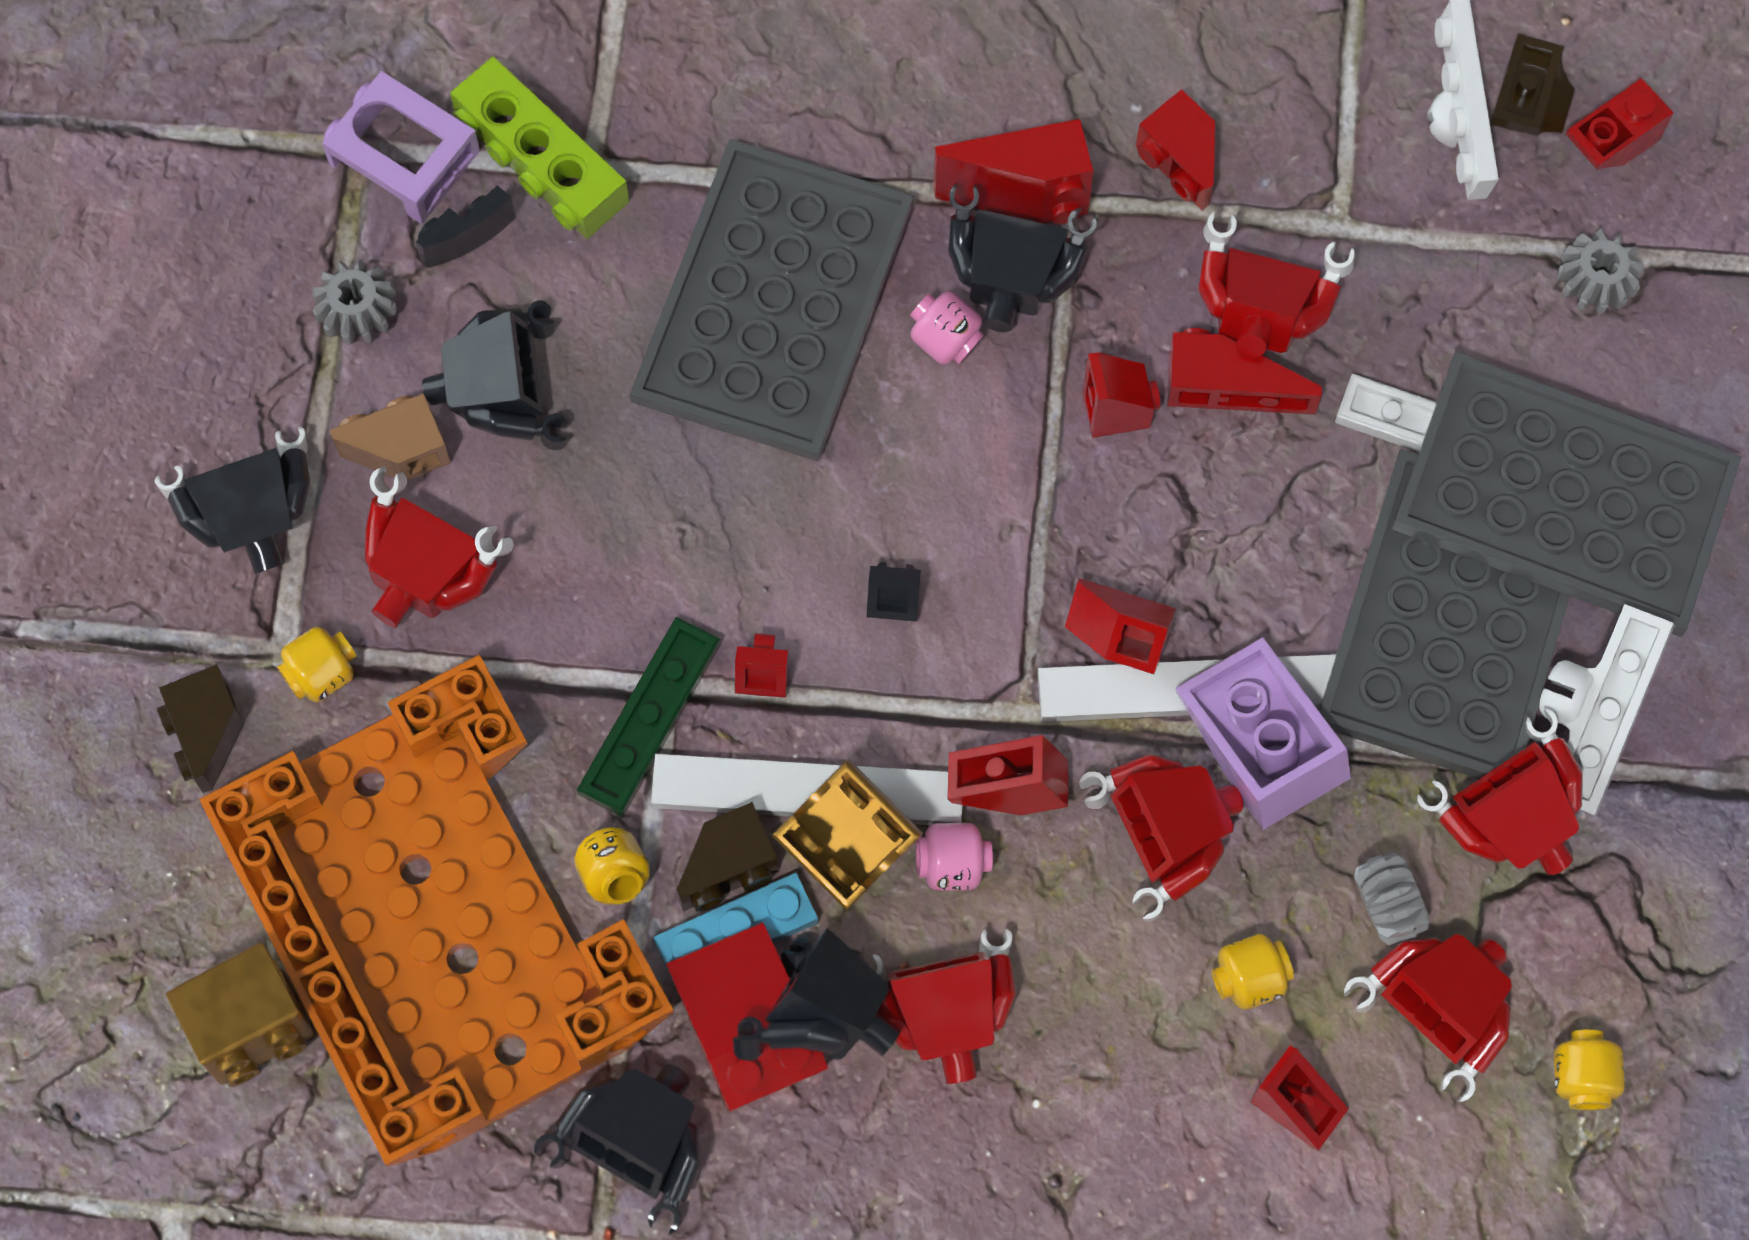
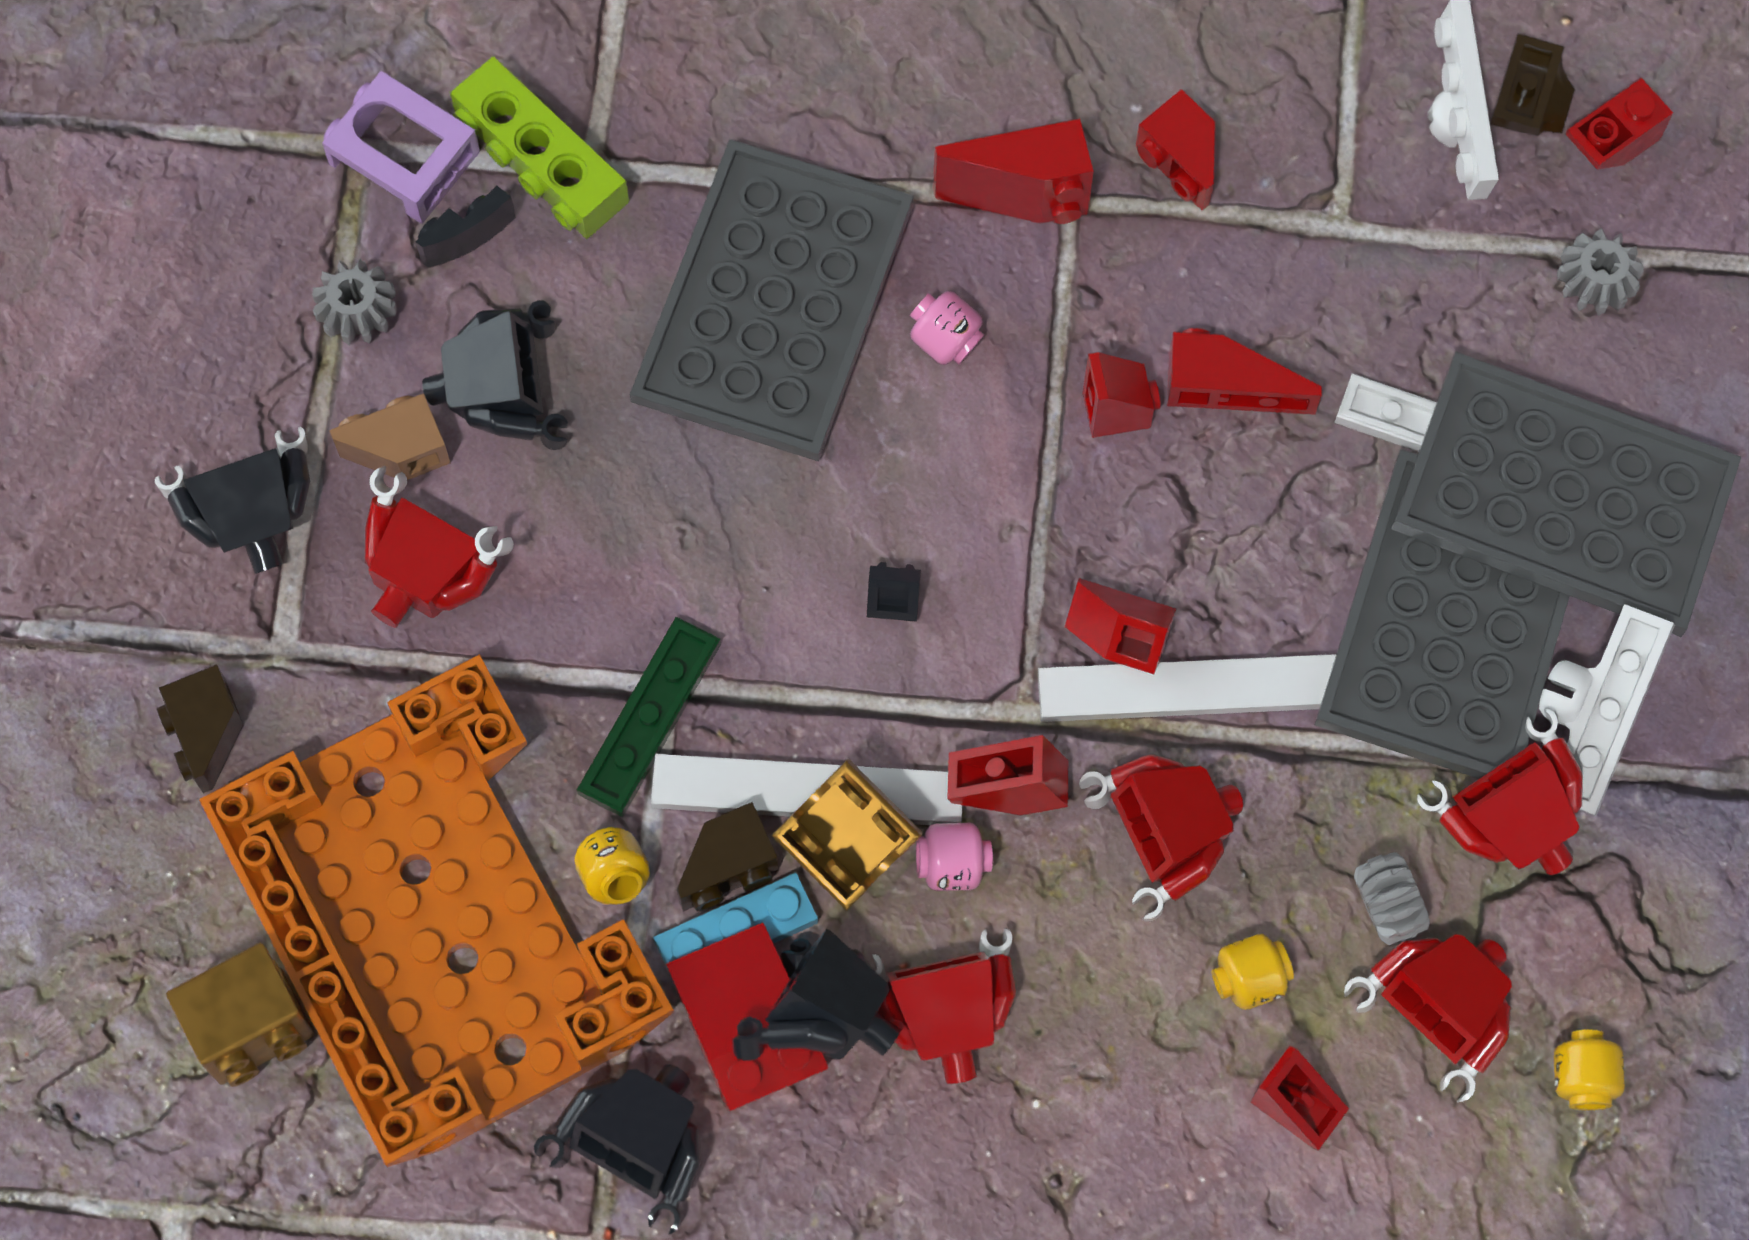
yellow head [277,626,357,703] -> none
red tile [735,633,788,698] -> none
black torso [948,183,1100,333] -> none
lavender slope [1176,637,1351,830] -> none
red torso [1199,212,1355,358] -> none

